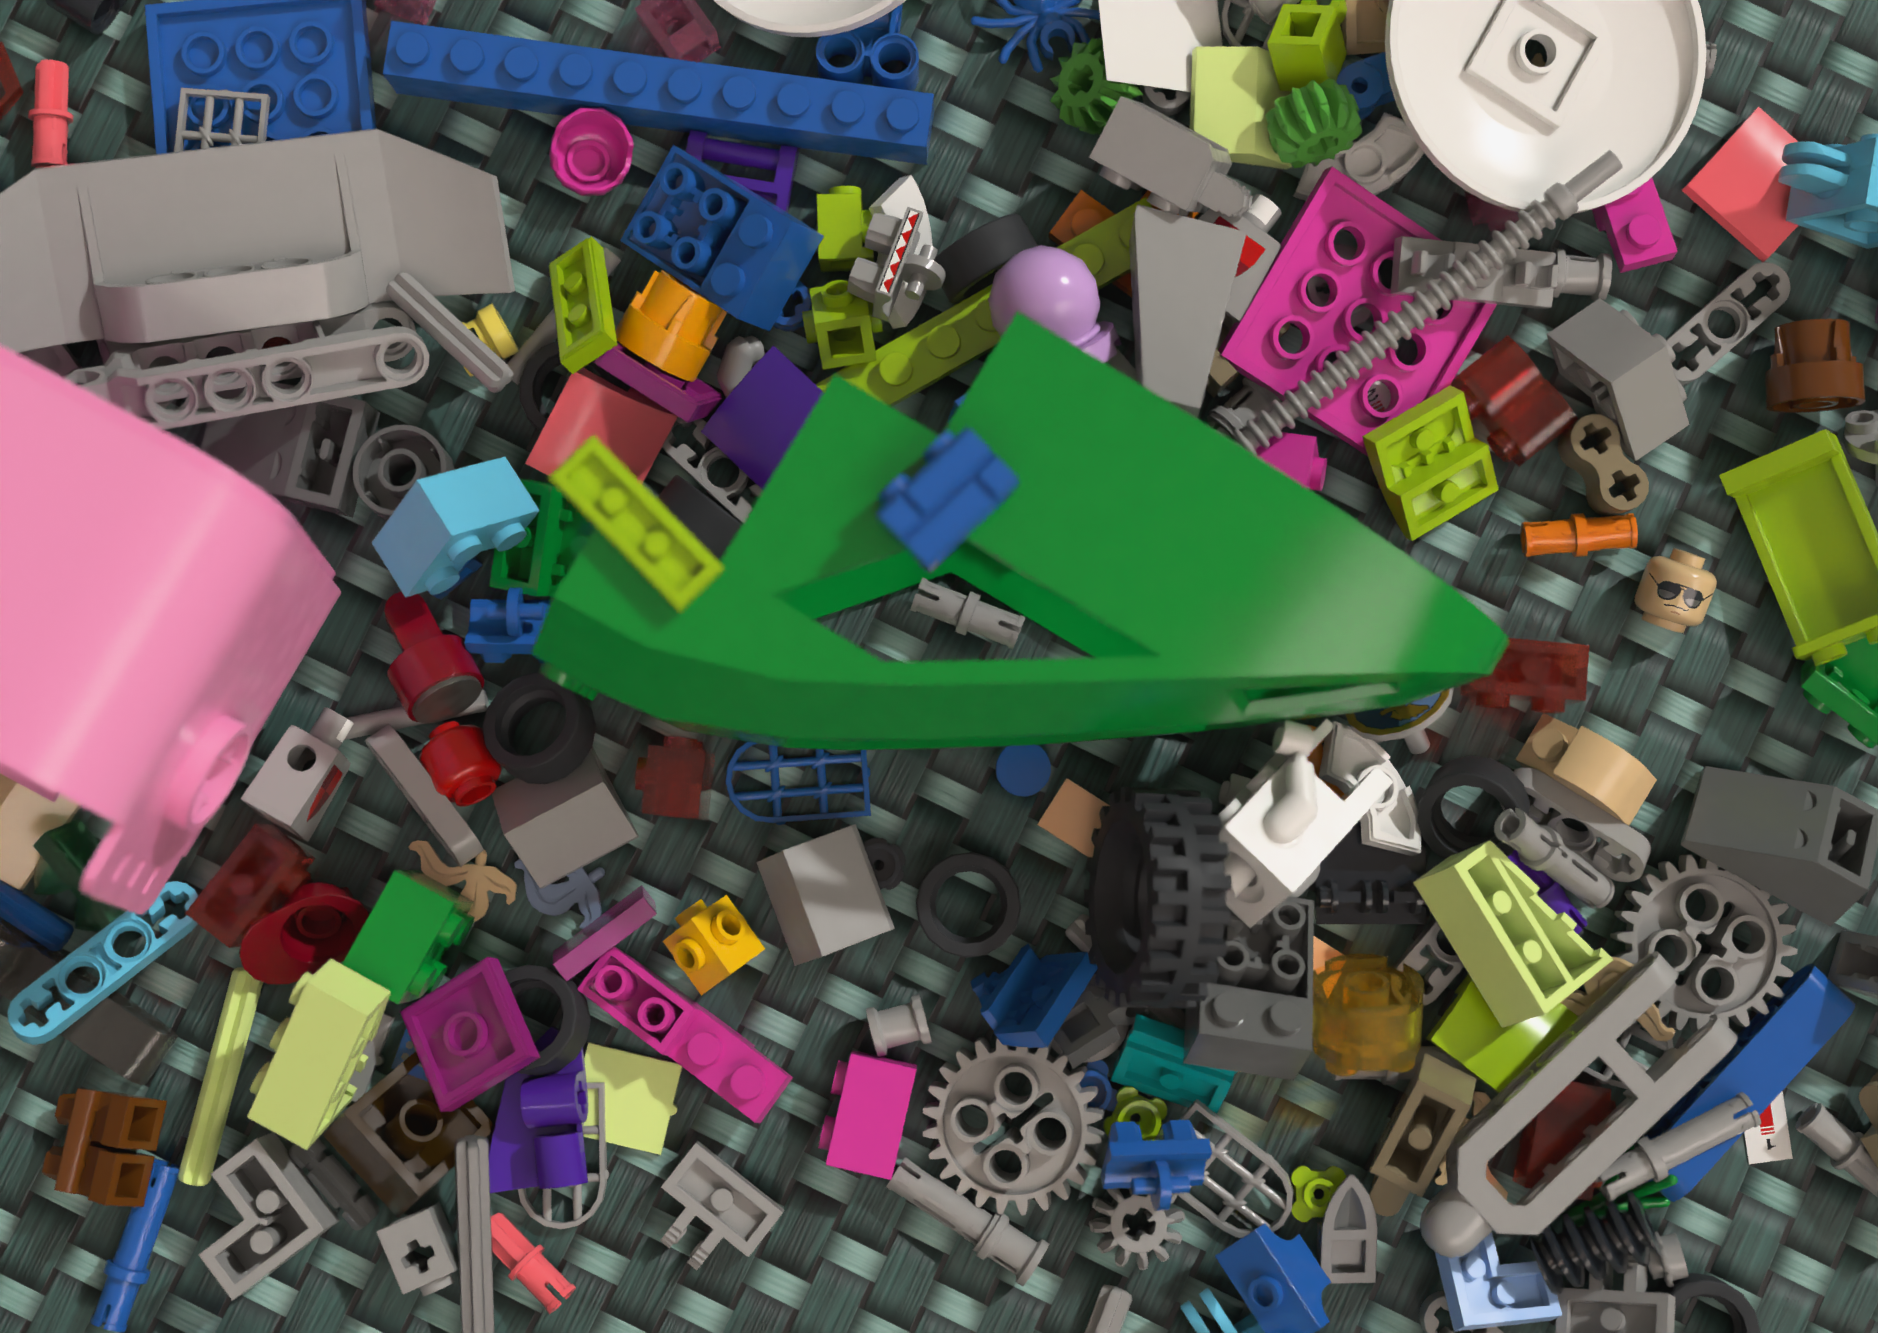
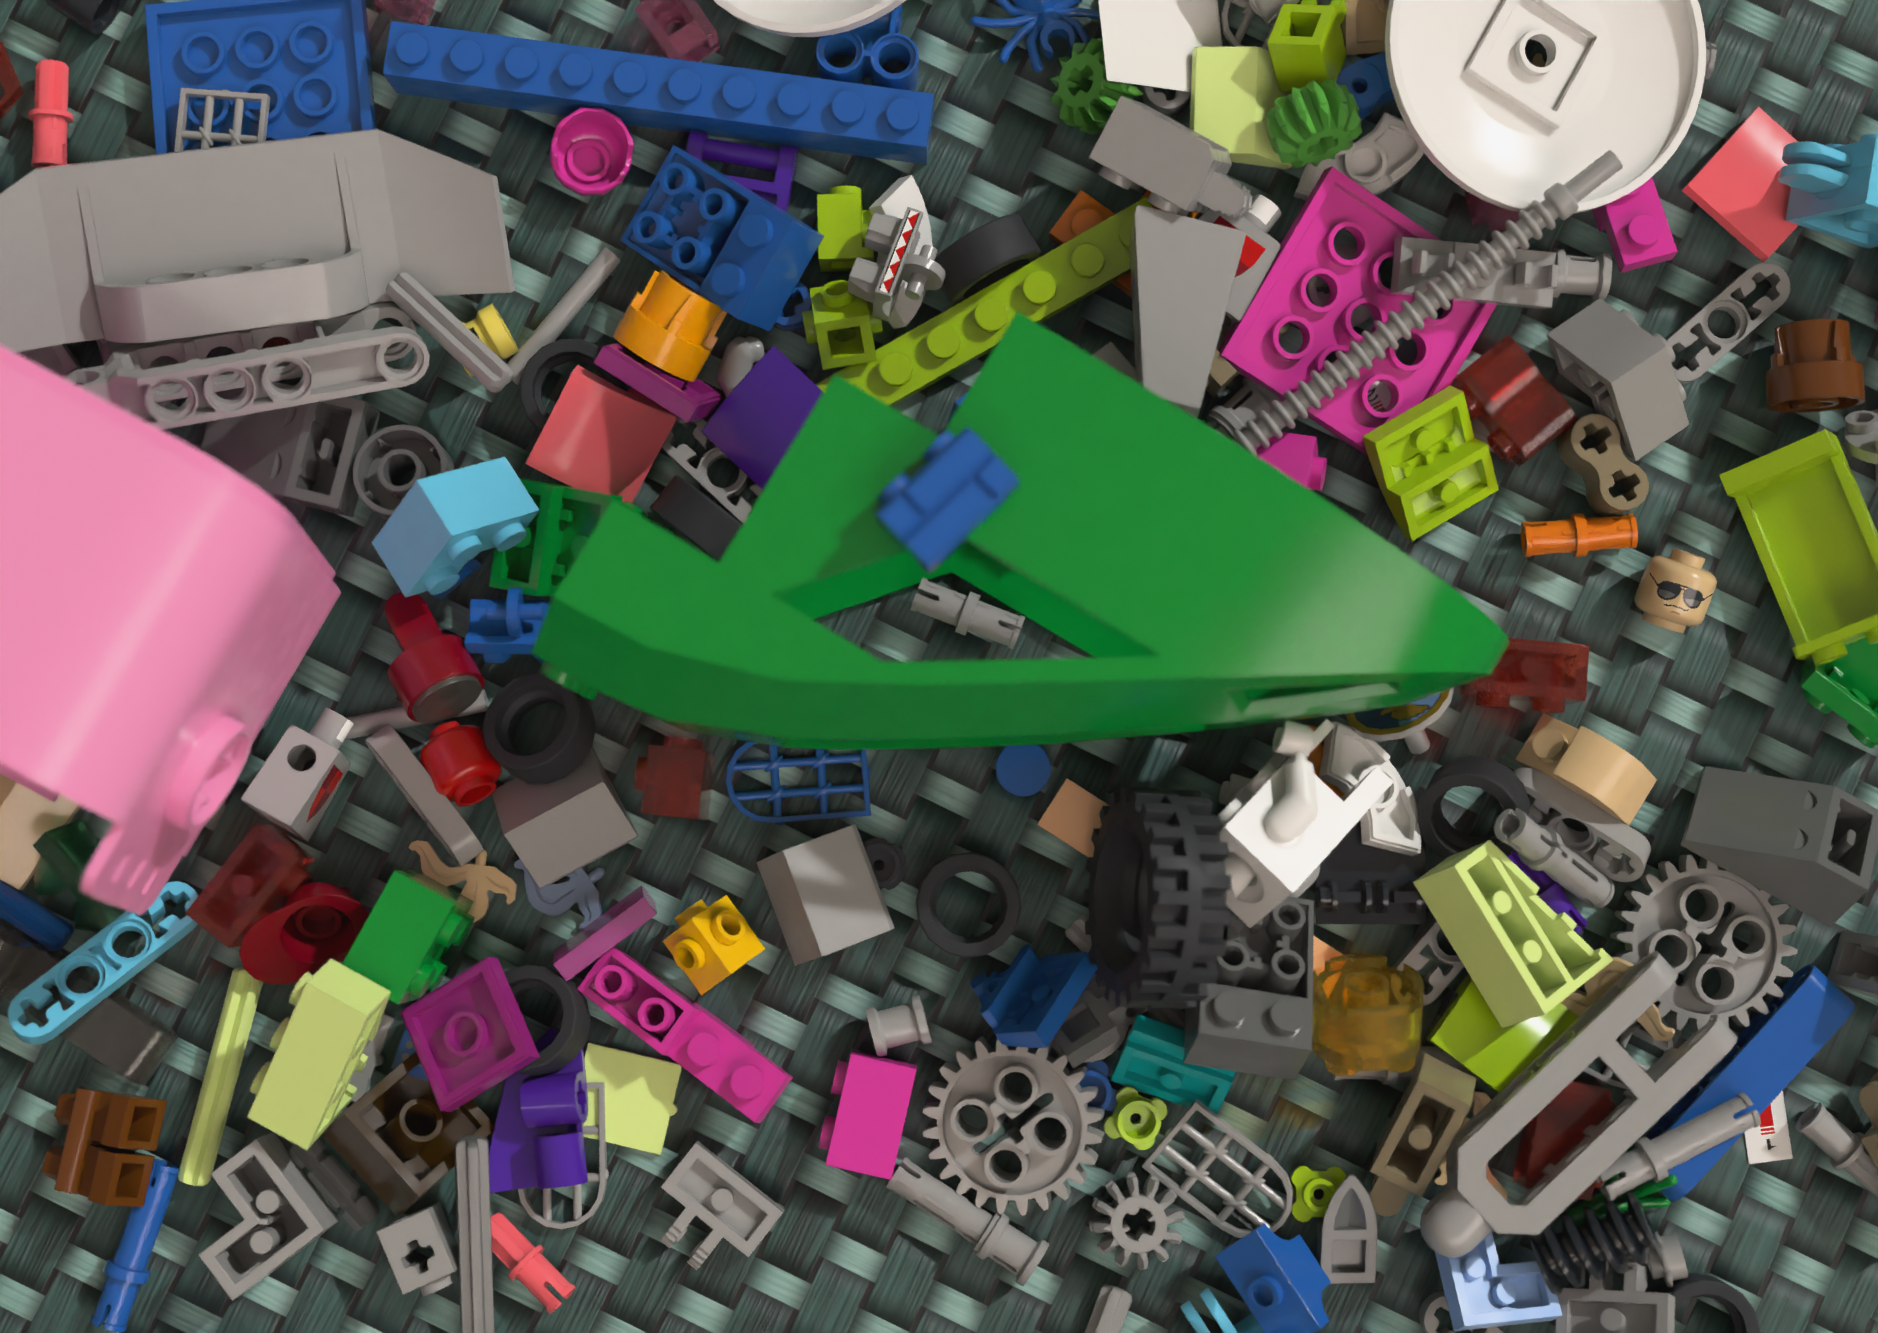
lime tile [548,435,725,613] -> none
lime tile [549,236,617,374] -> none
lavender tile [988,245,1122,363] -> none
blue hips [1101,1120,1212,1211] -> none

